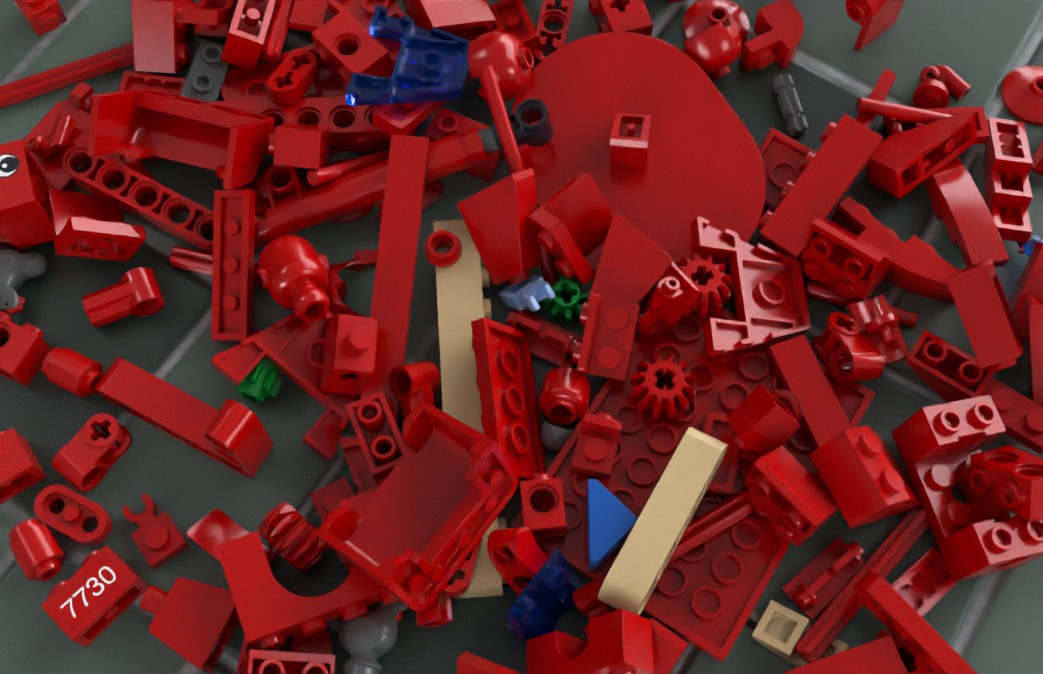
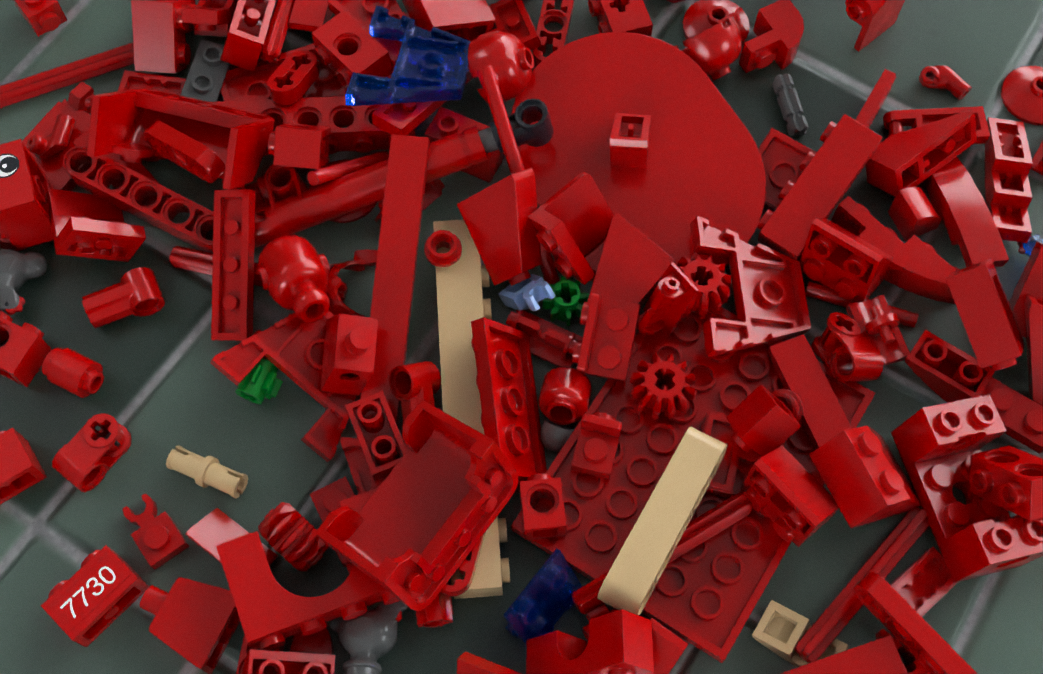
red brick [8,518,66,582] -> none
red plate [34,484,112,546] -> none
red beam [94,357,274,479] -> none
red leg [487,527,559,596] -> none
blue slope [586,479,638,571] -> none
red hinge [781,537,865,621] -> none
red bar [856,97,953,124] -> none
red plate [912,79,949,109] -> none
none -> red beam [143,120,225,184]
none -> tan pin [166,445,248,498]
none -> red brick [888,187,941,241]

